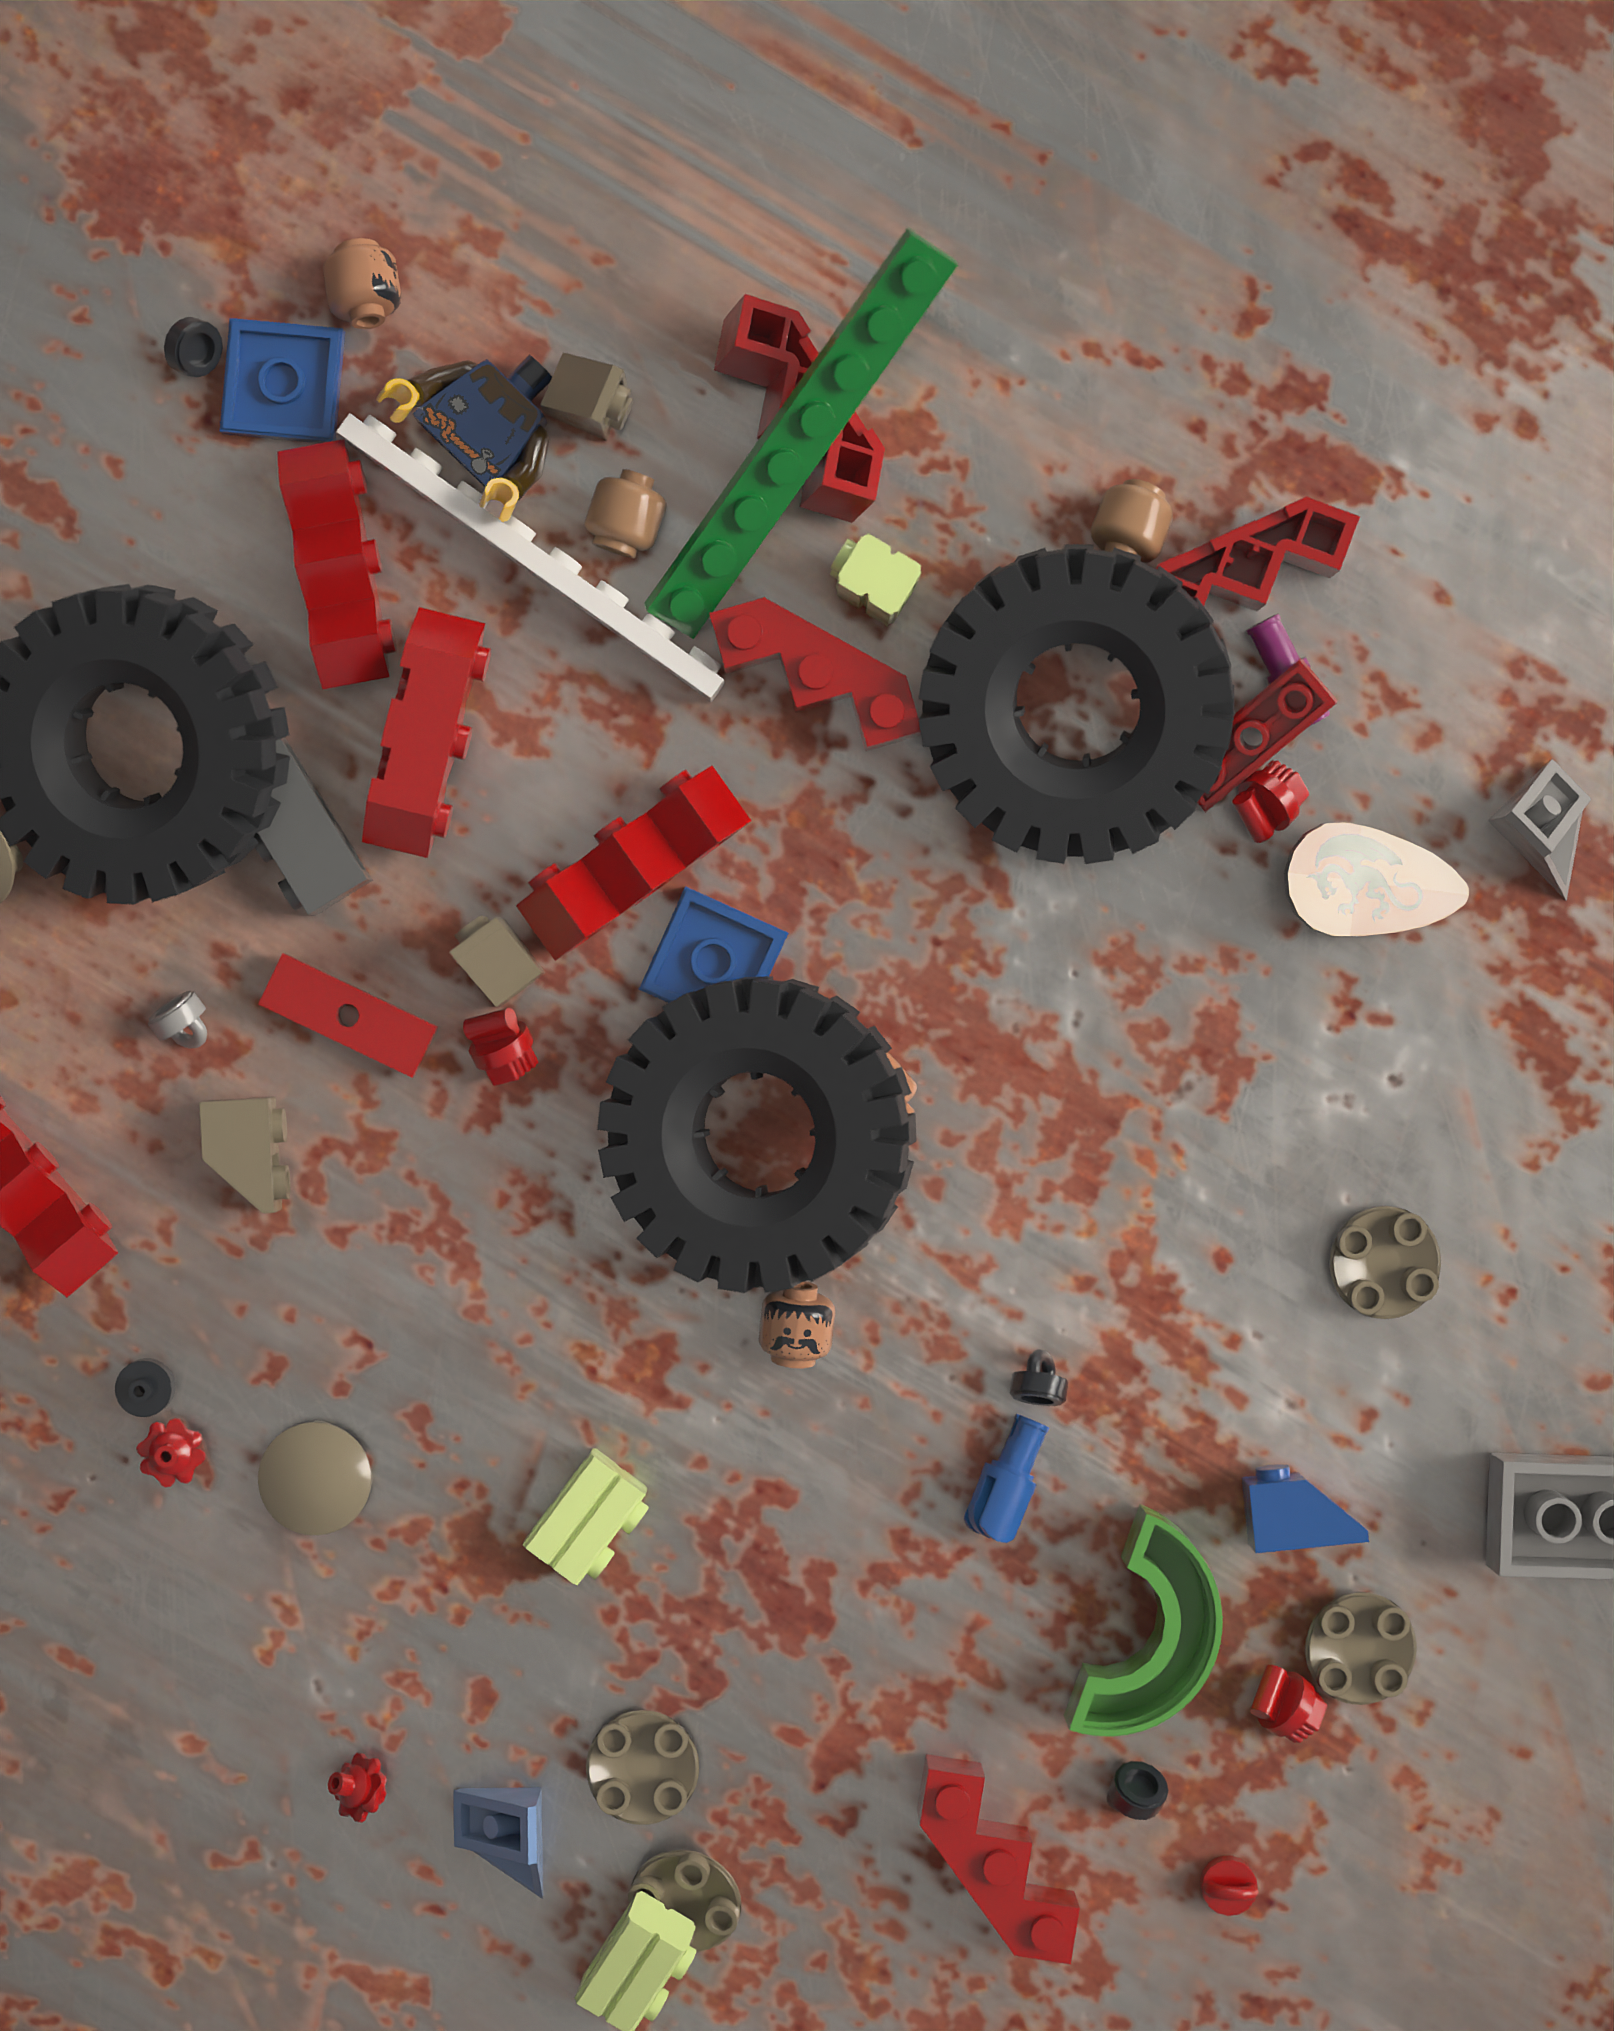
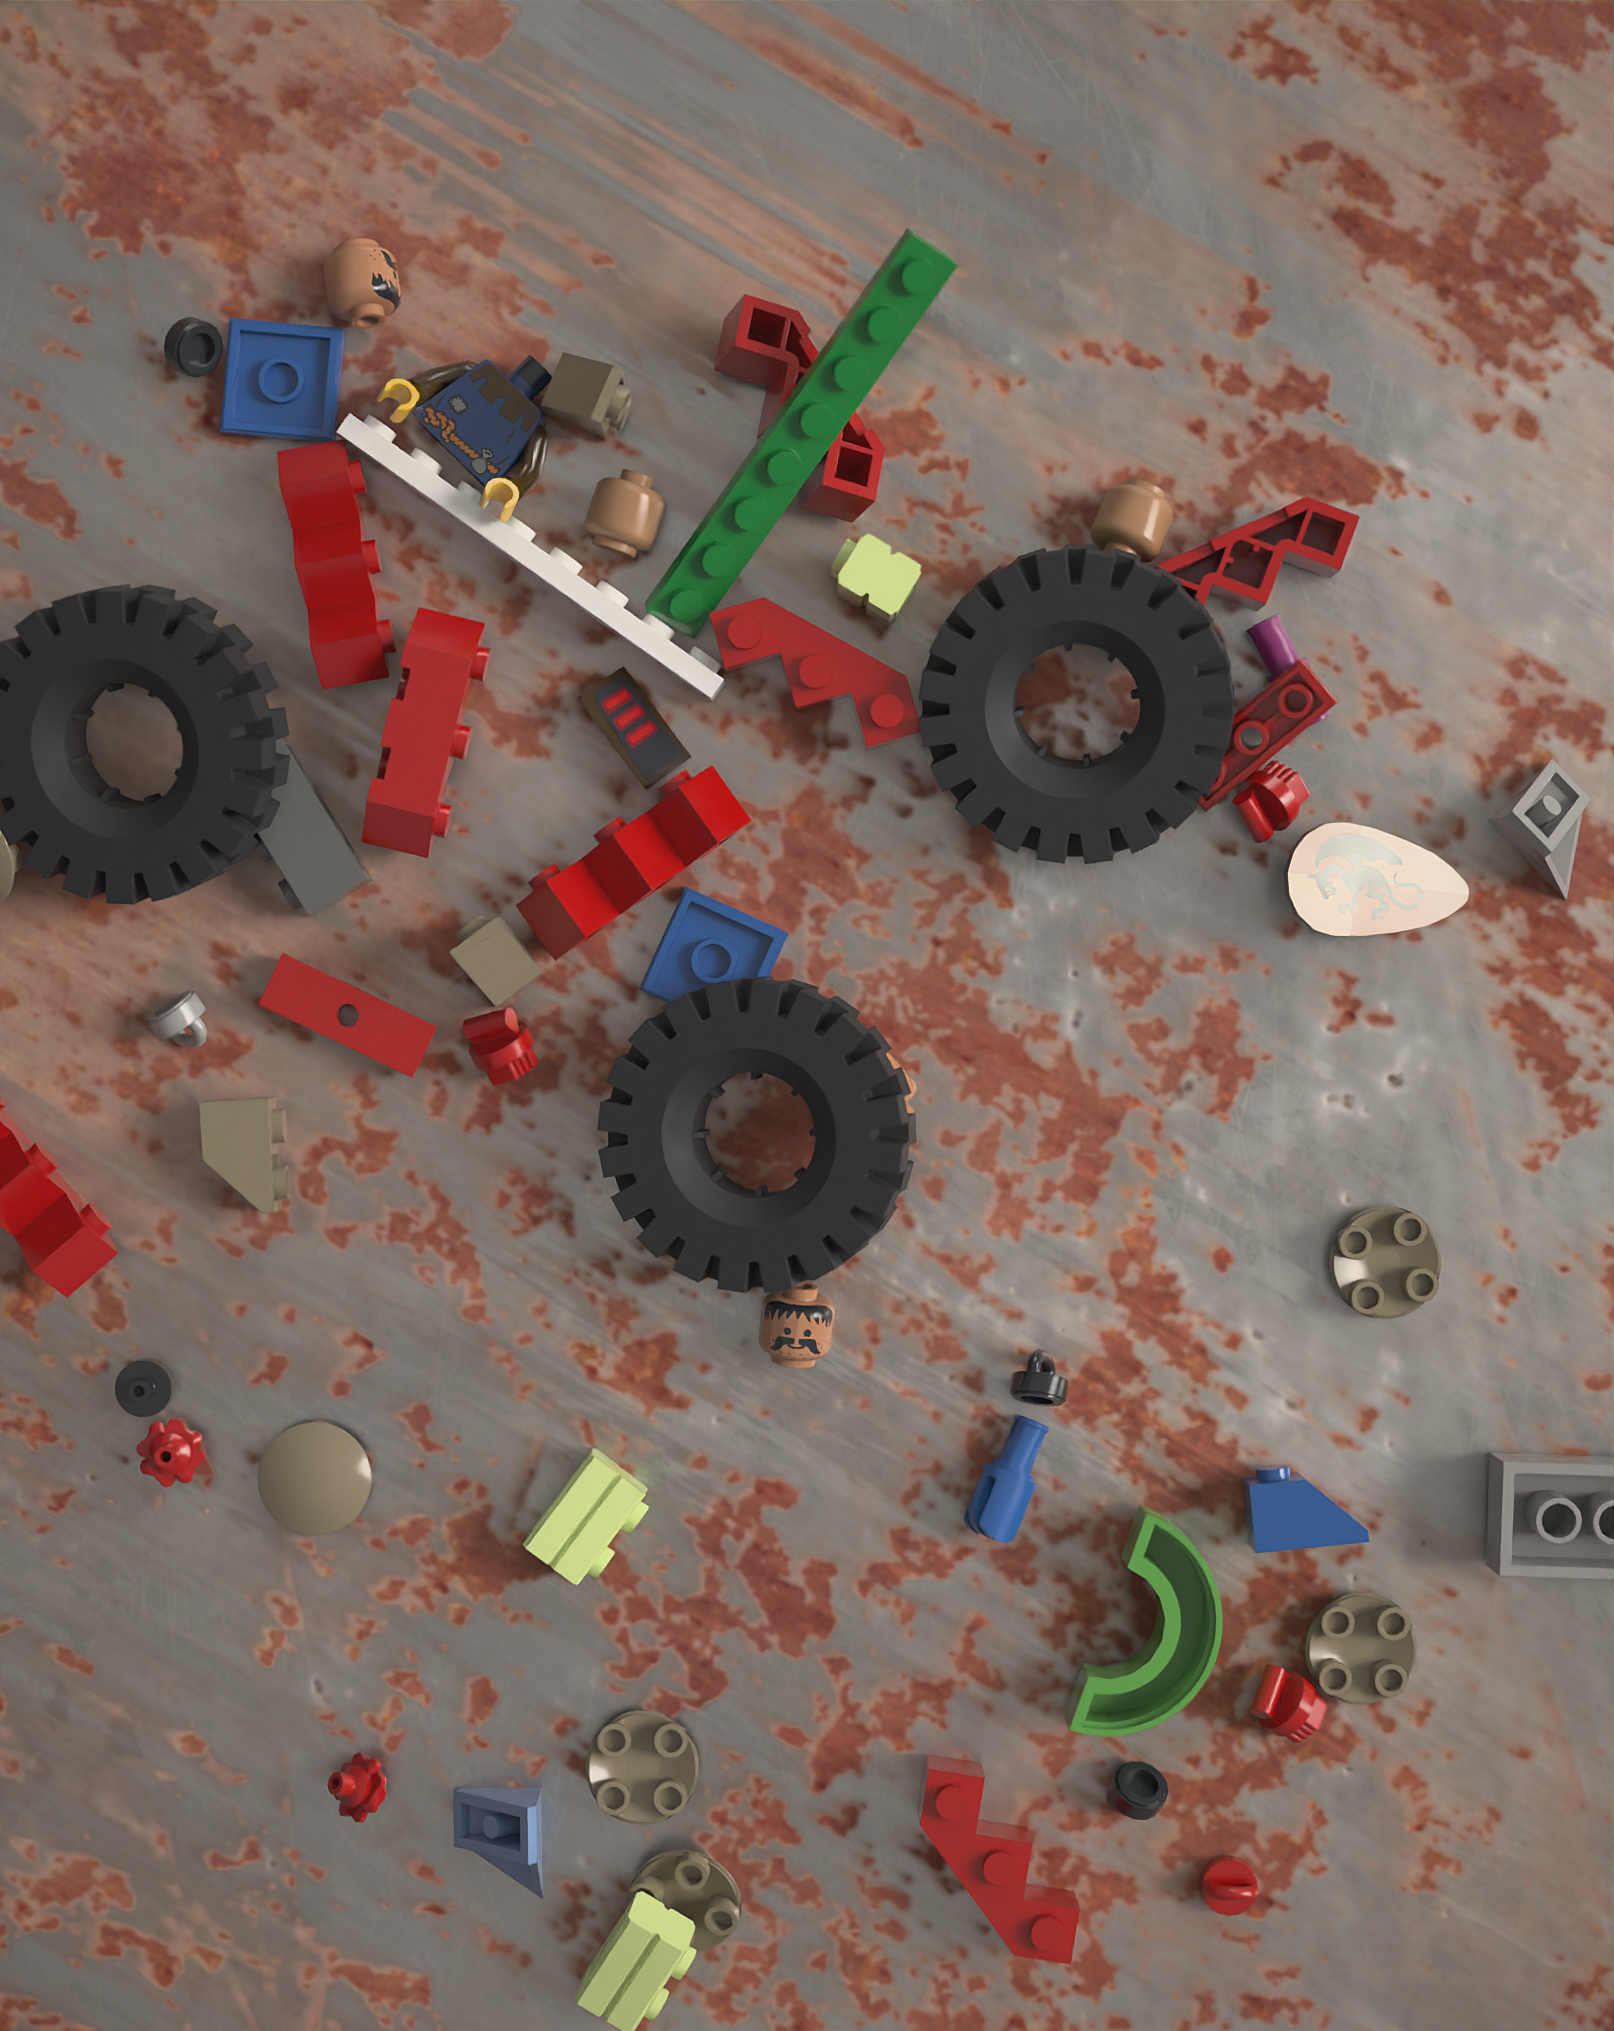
none -> slope [577,666,691,791]

